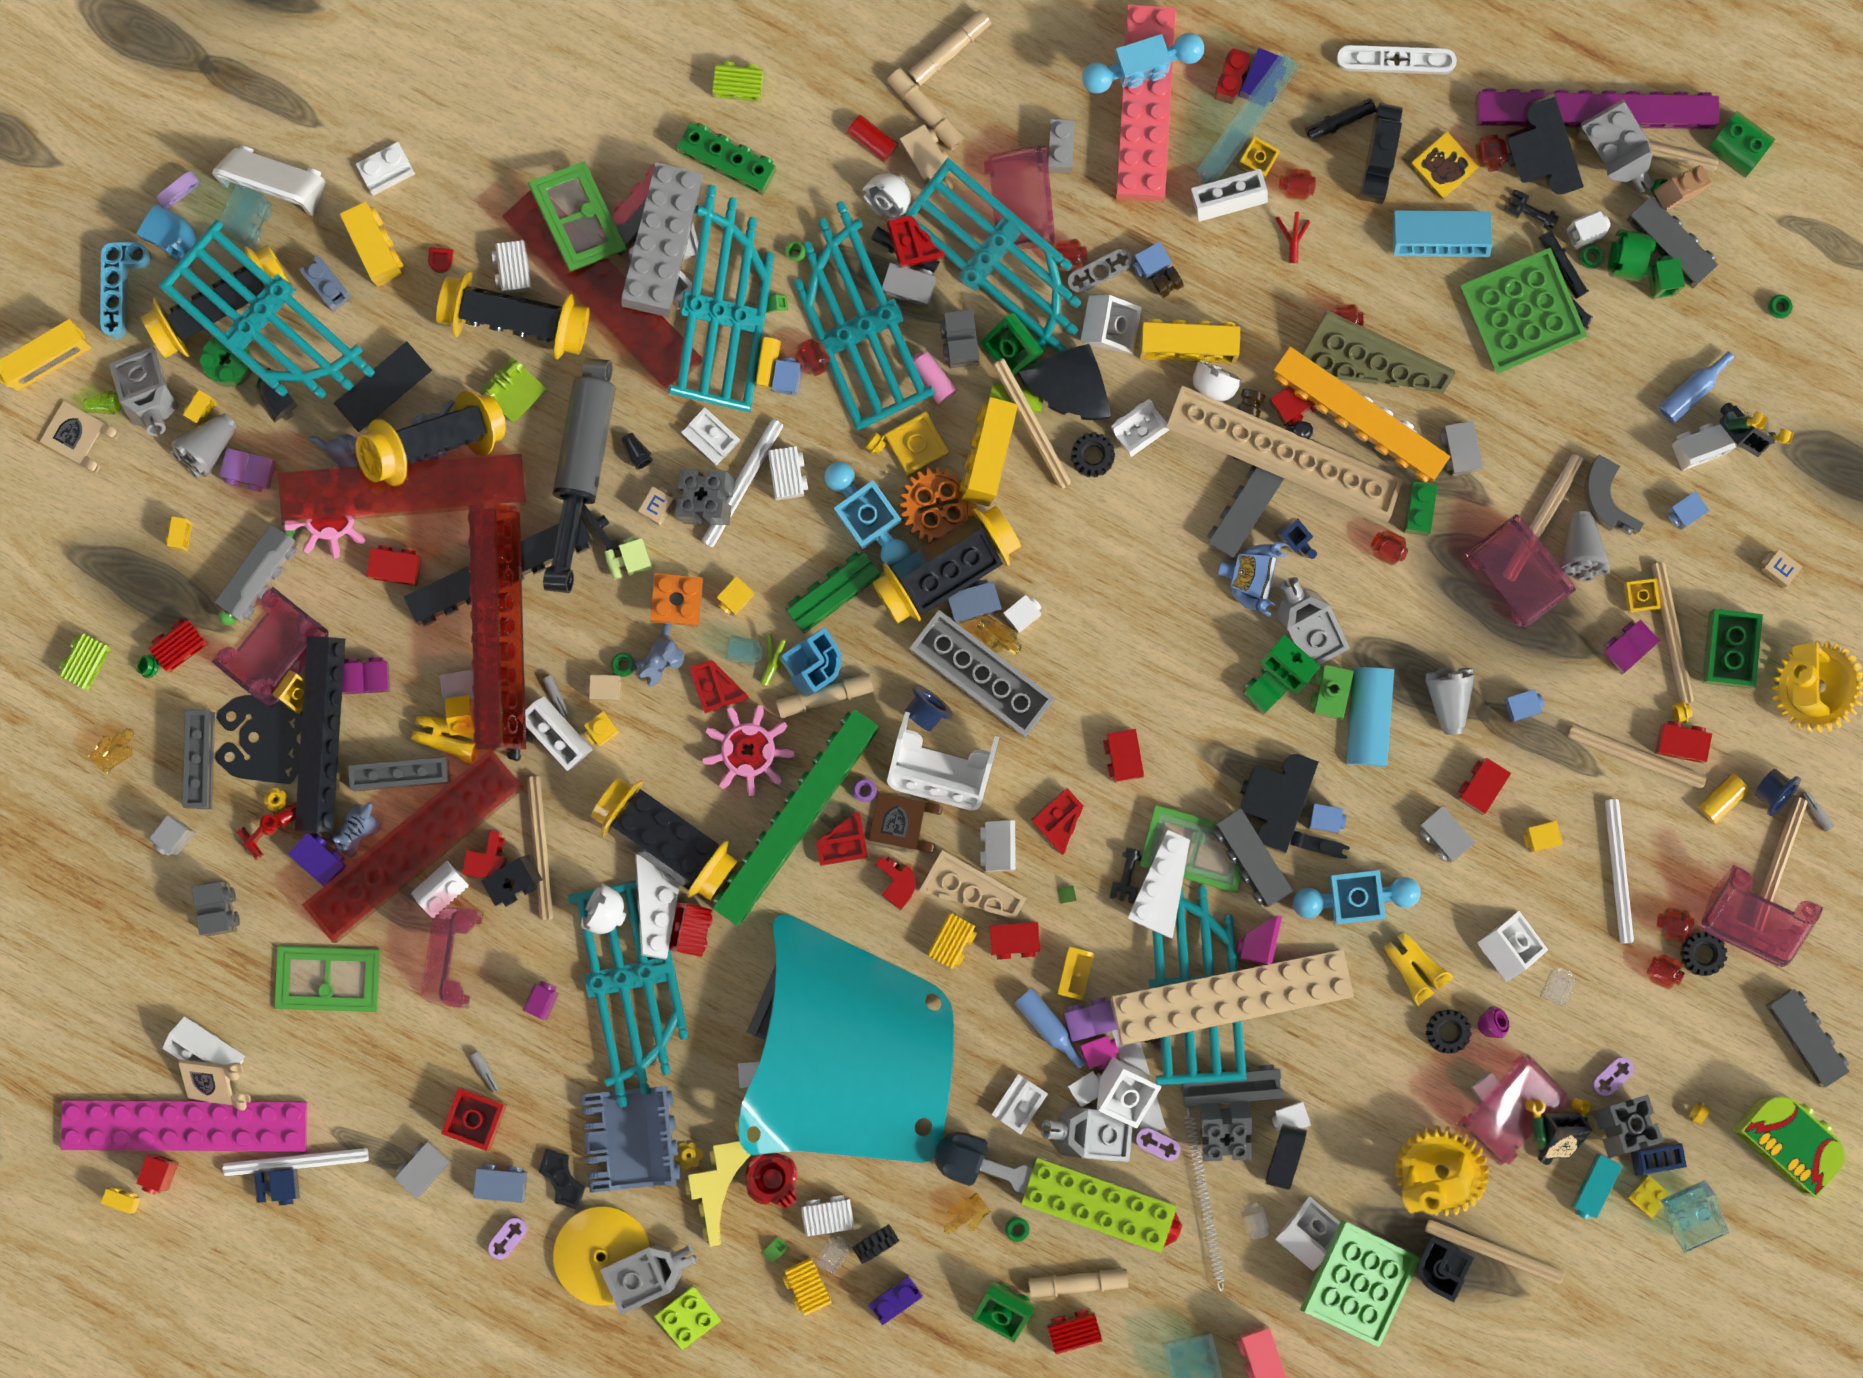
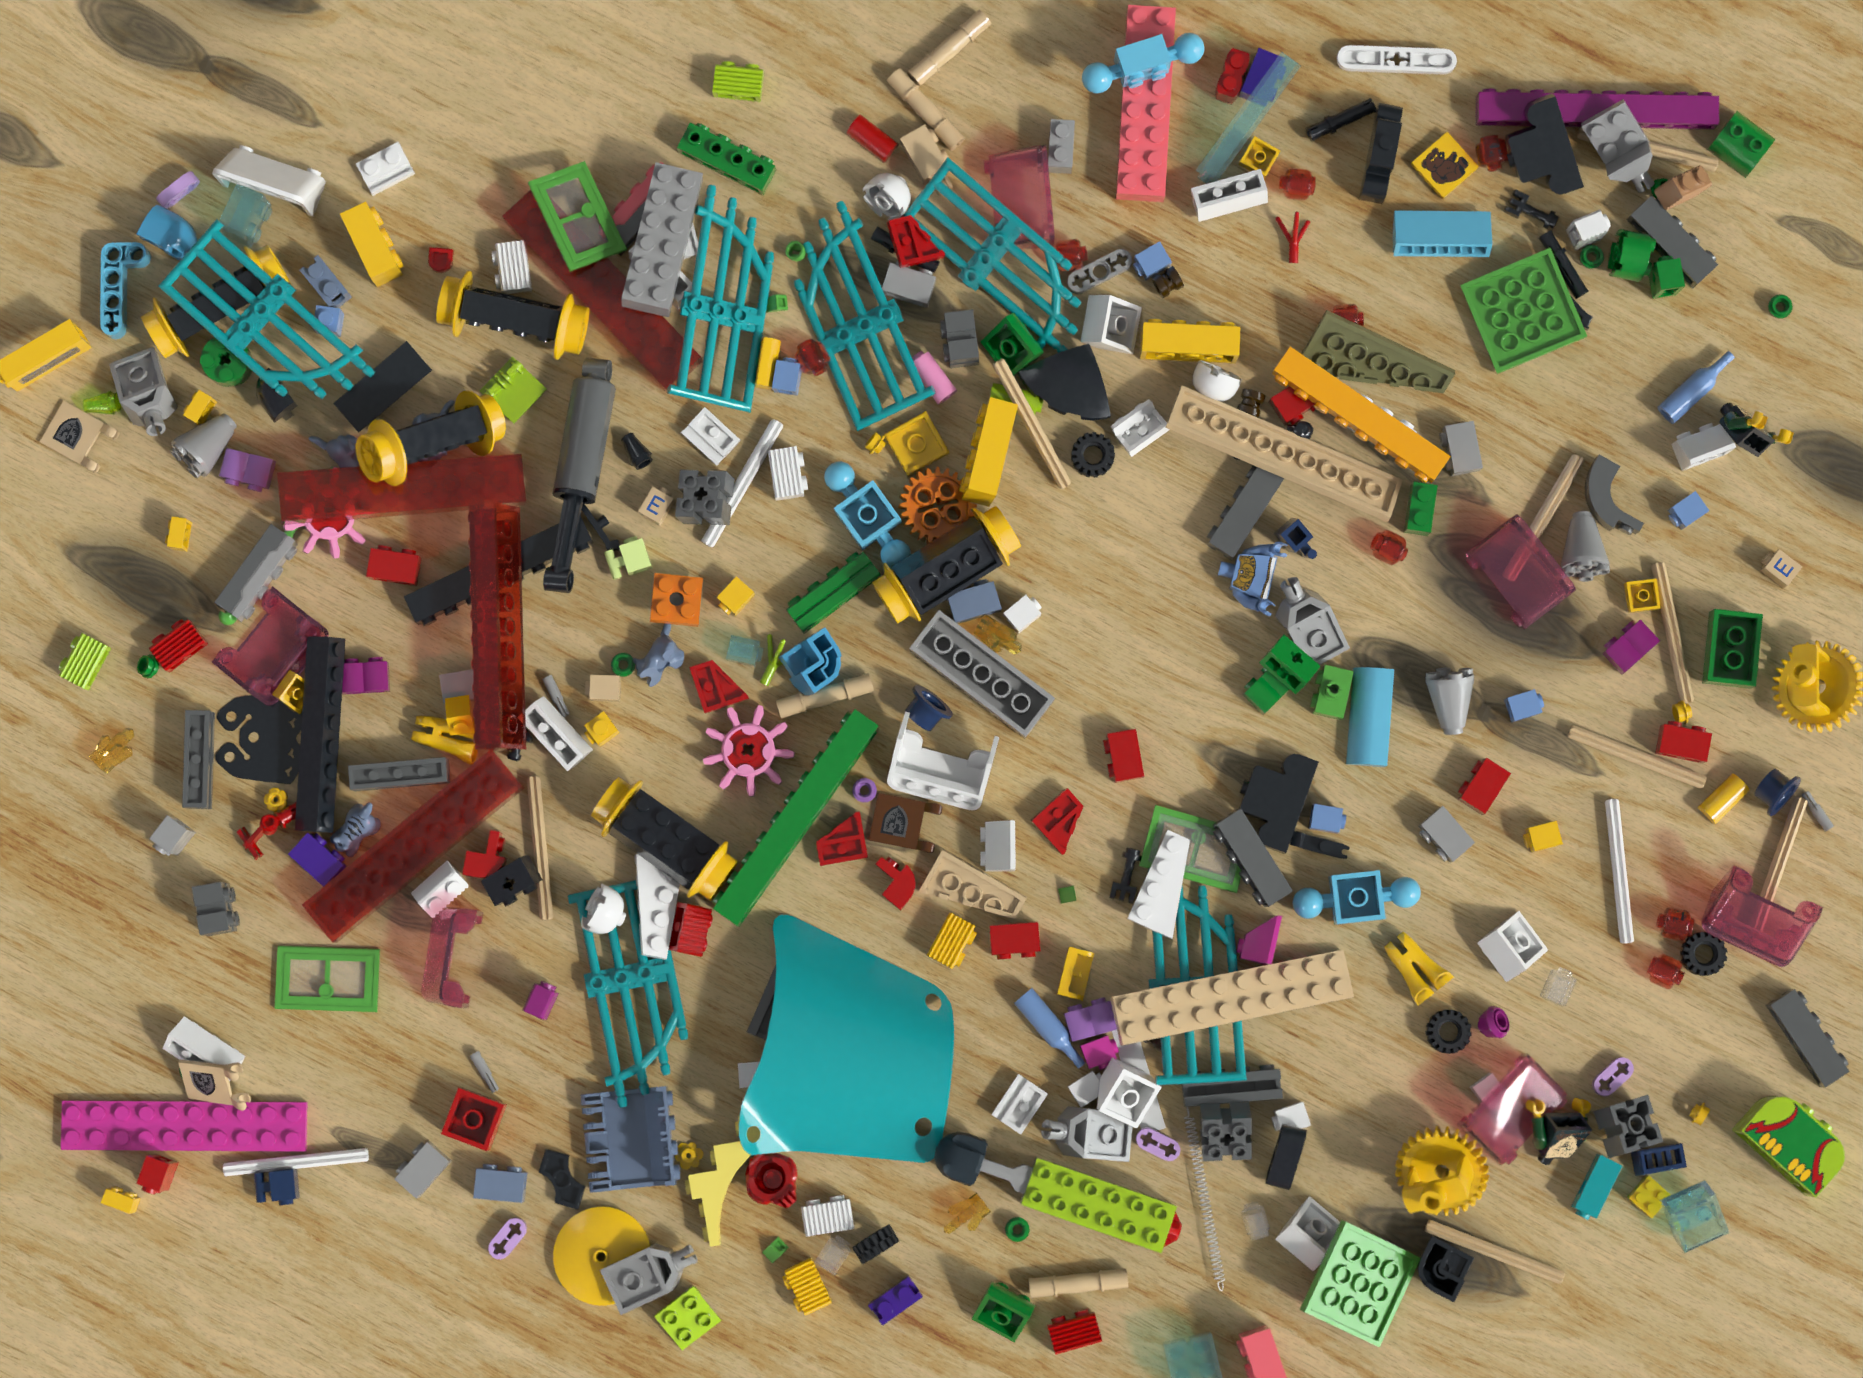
none -> medium blue brick [313,305,344,337]

